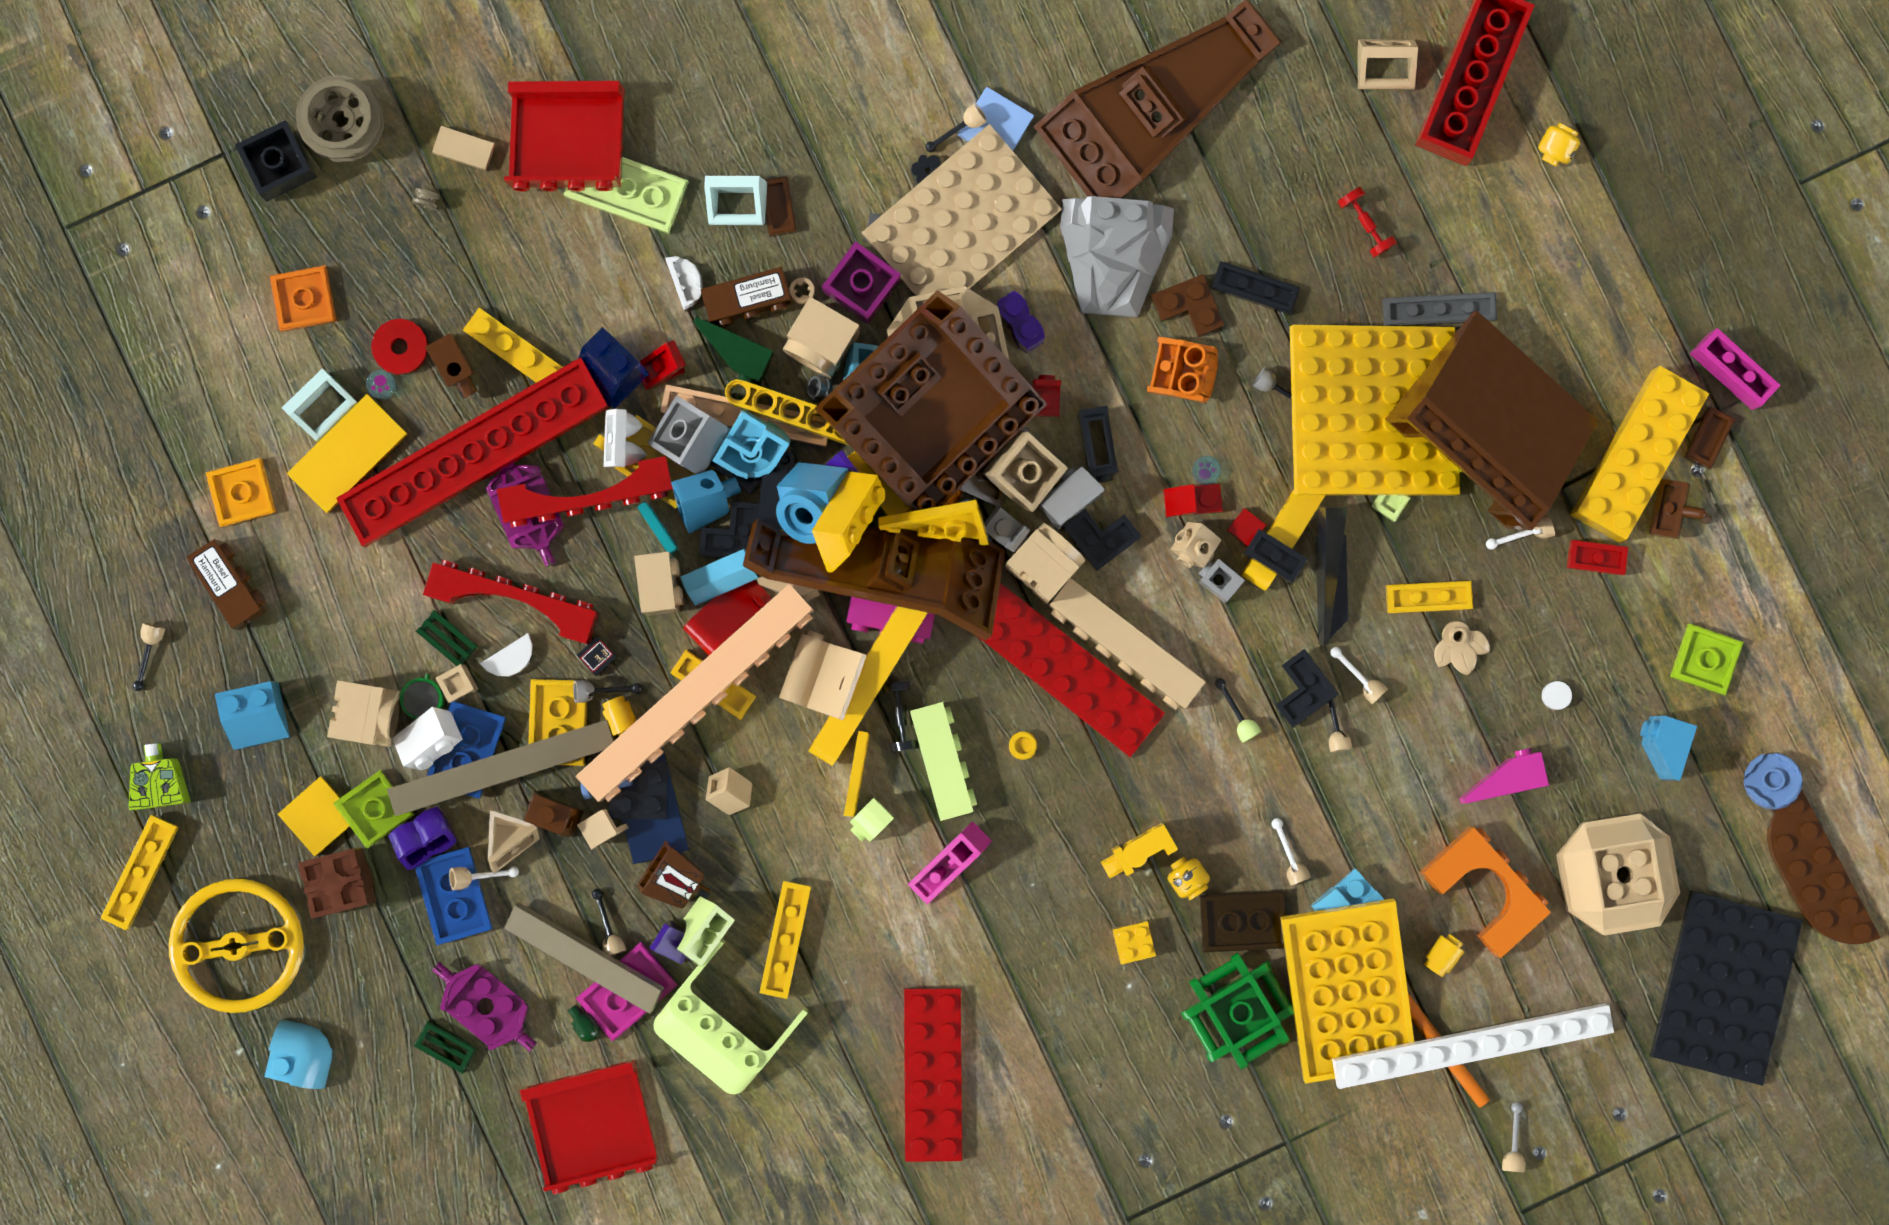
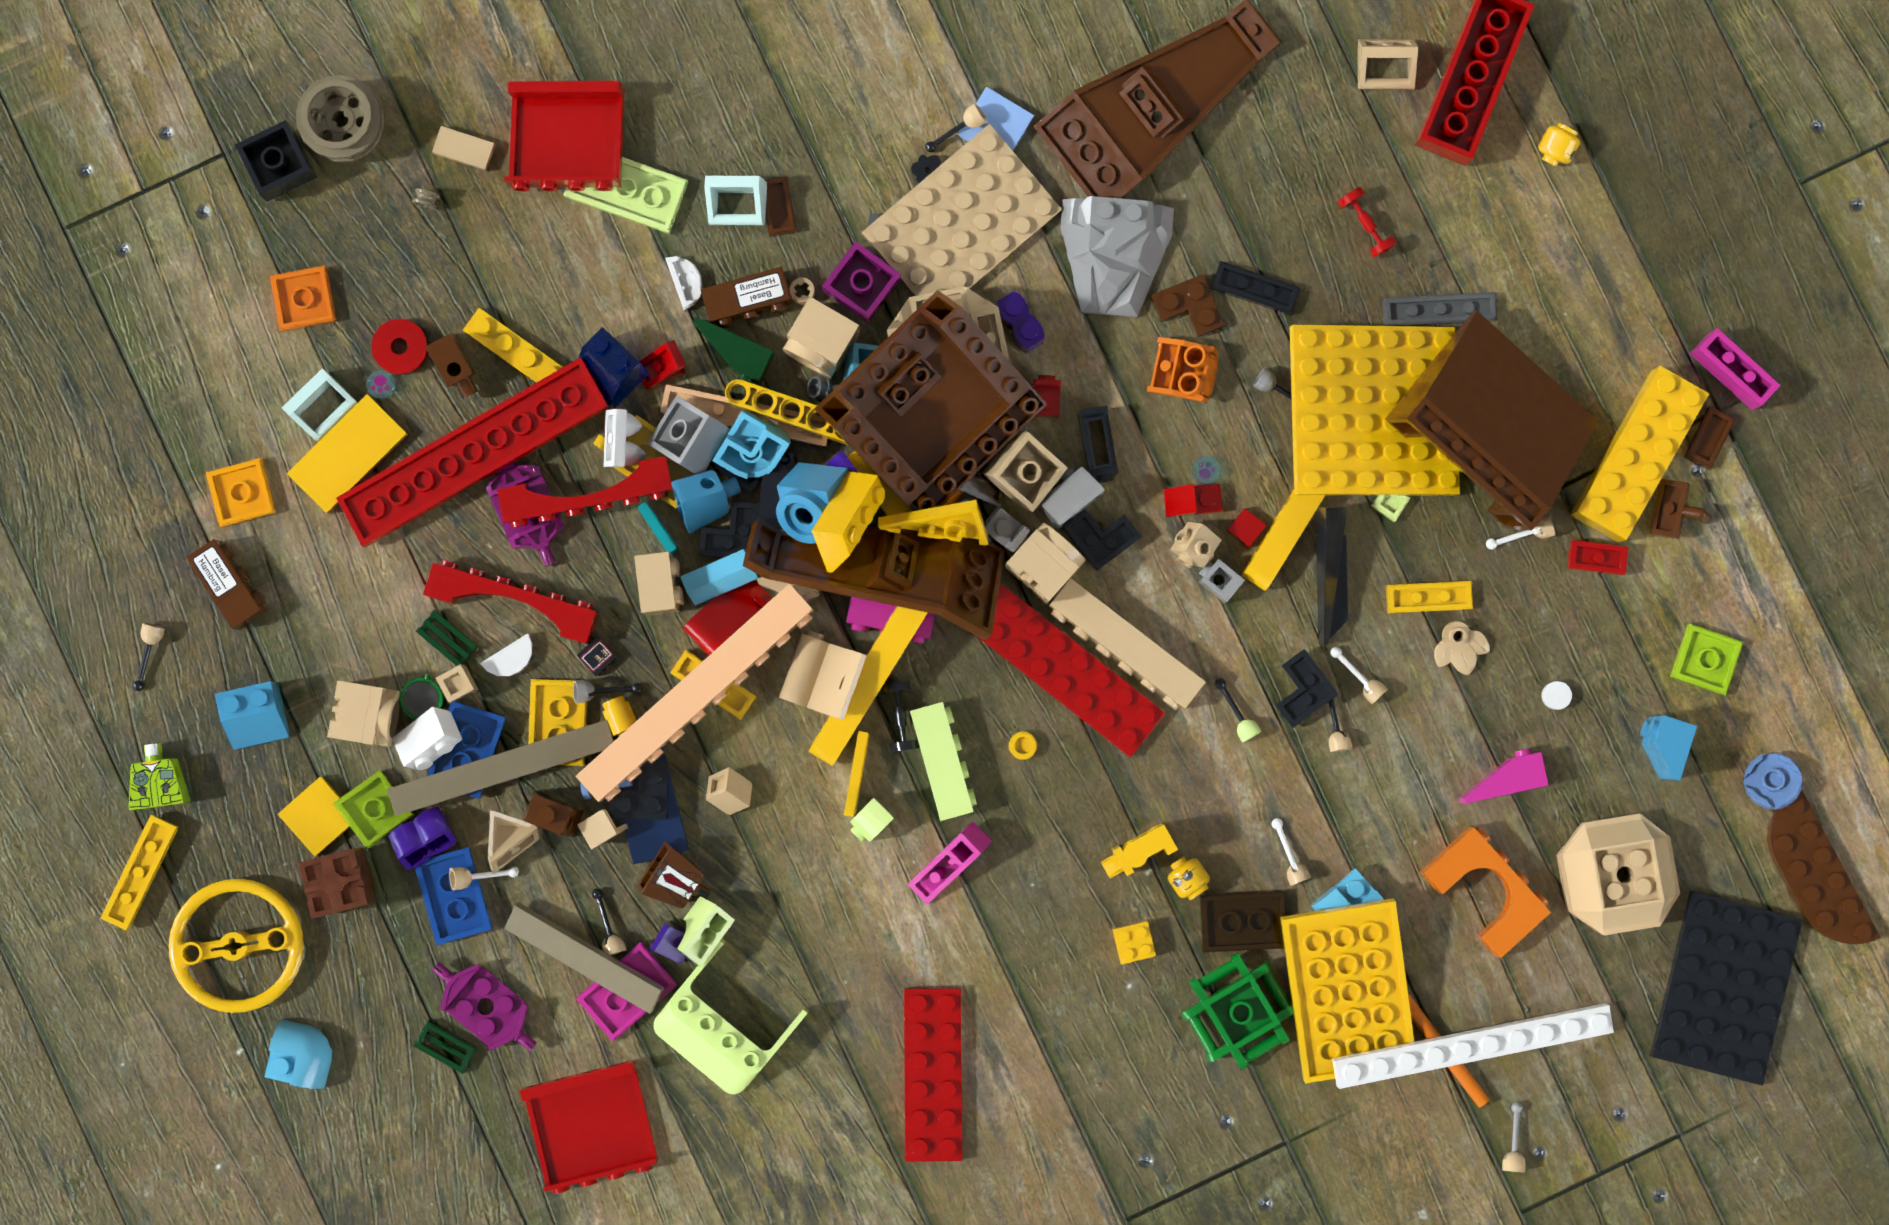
dark green cylinder [568,1004,600,1042] -> none
yellow plate [759,881,811,999] -> none
black plate [1243,529,1307,584] -> none
yellow brick [1424,934,1465,978] -> none

